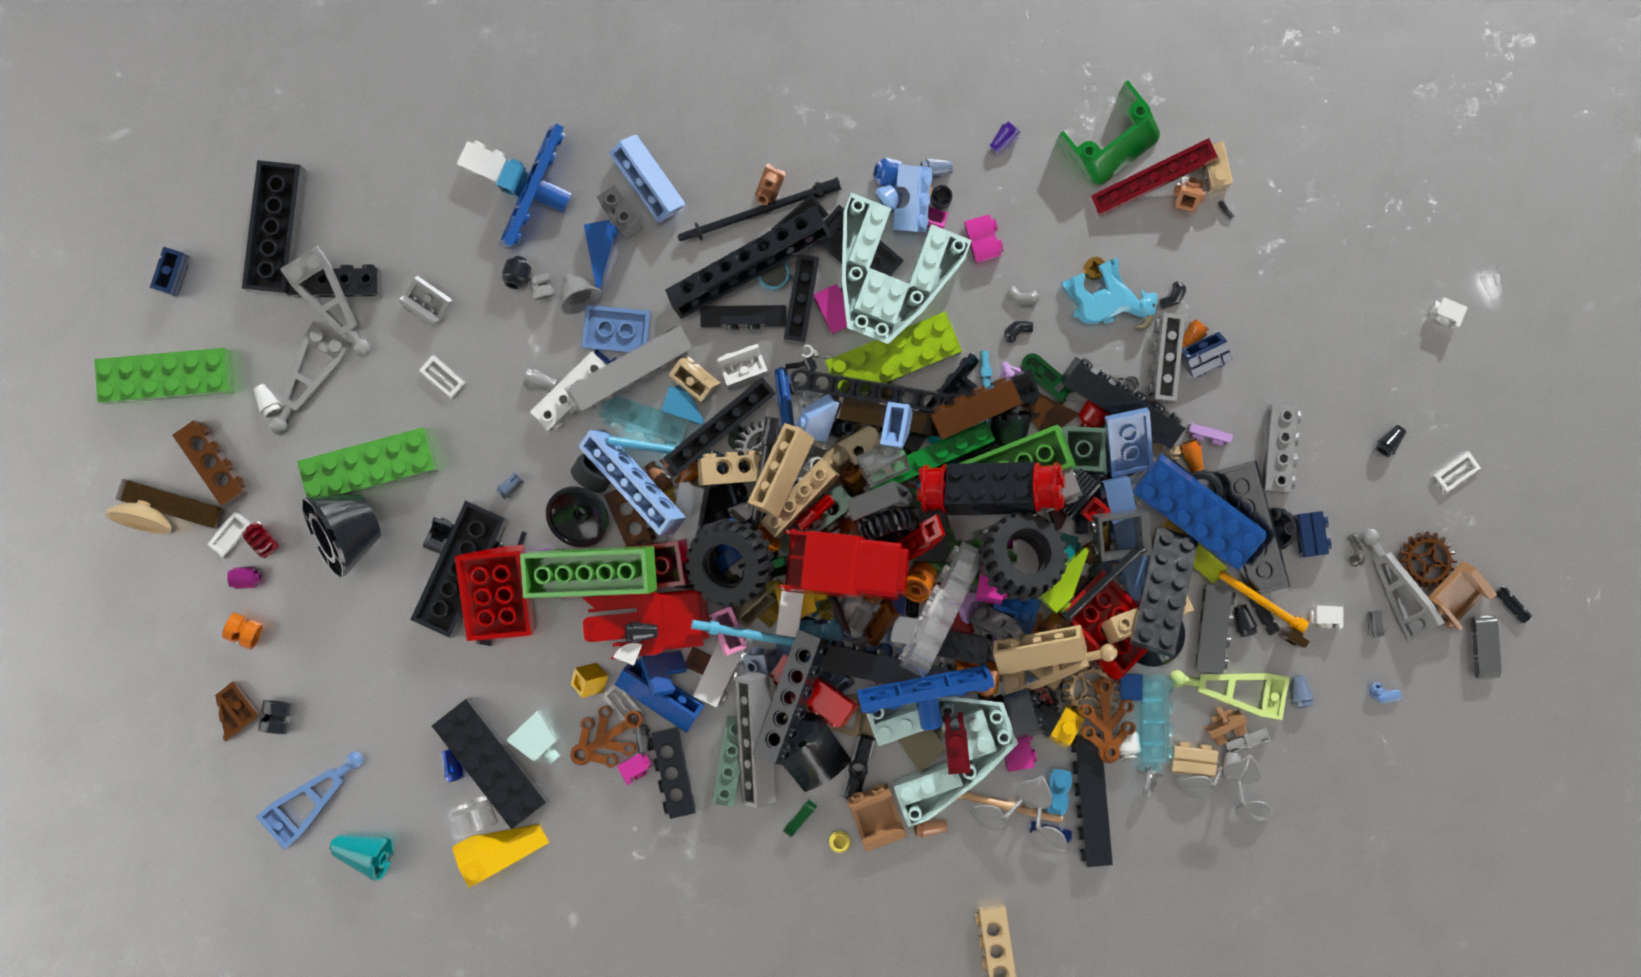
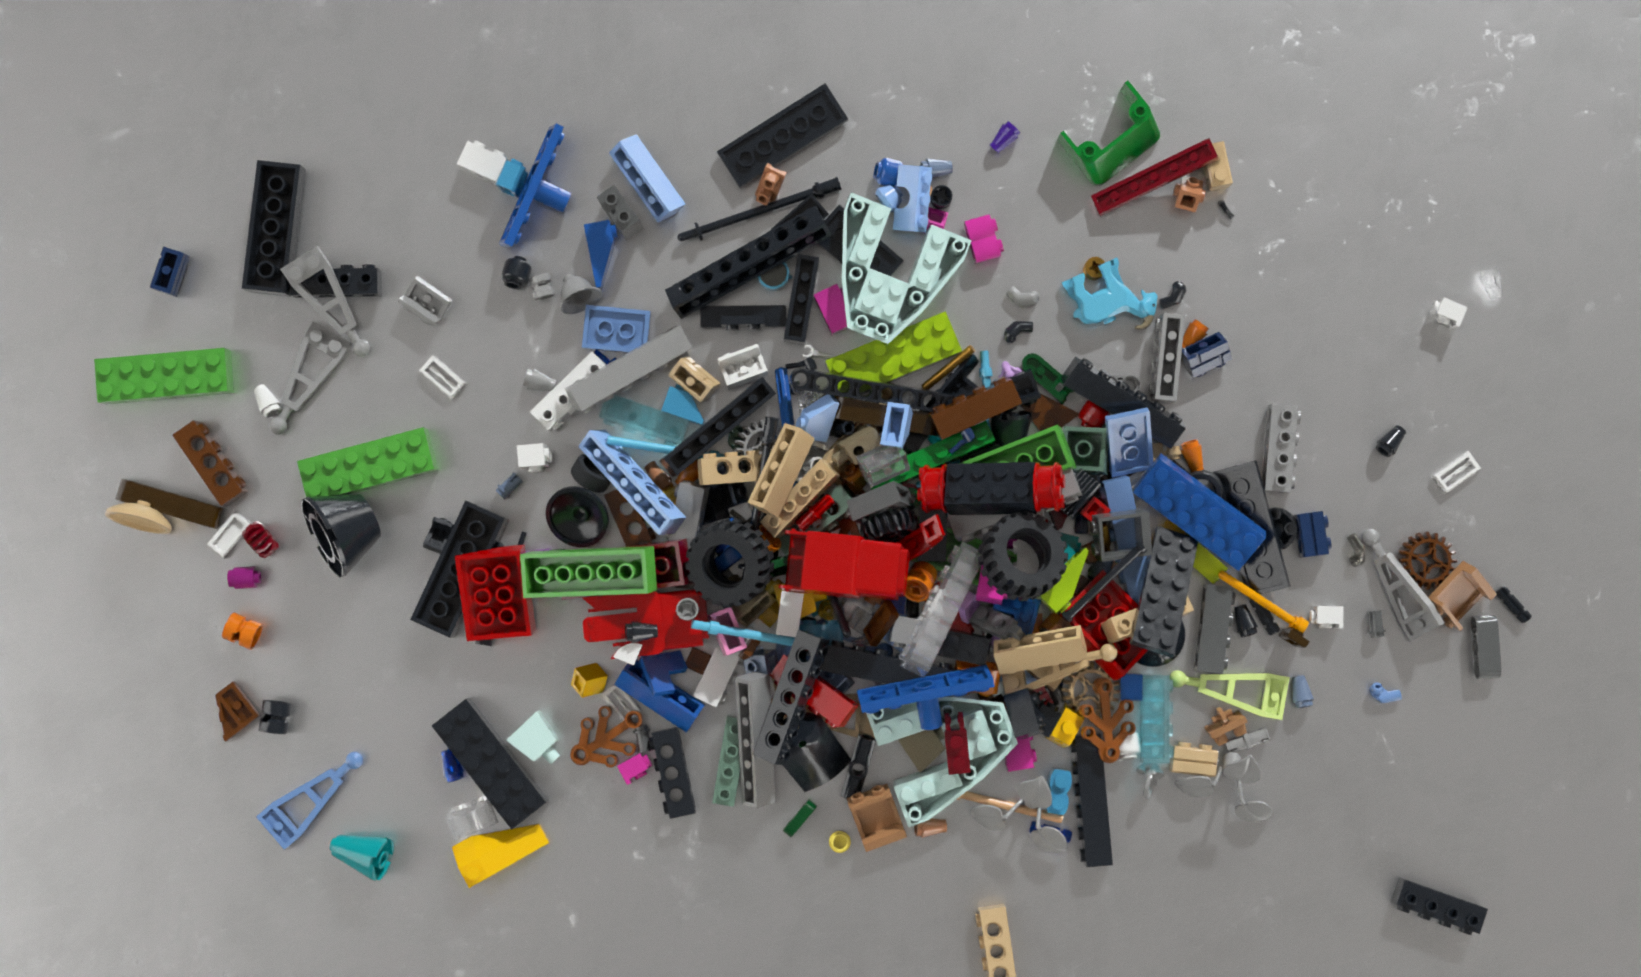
lavender plate [1186,423,1233,447] -> none
none -> white brick [517,443,553,473]
none -> light grey wheel [676,598,699,620]
none -> black plate [717,83,848,189]
none -> reddish brown tile [738,639,761,660]
none -> pearl gold bar [921,345,975,390]
none -> dark blue hand [949,428,975,455]
none -> black brick [1391,877,1488,935]

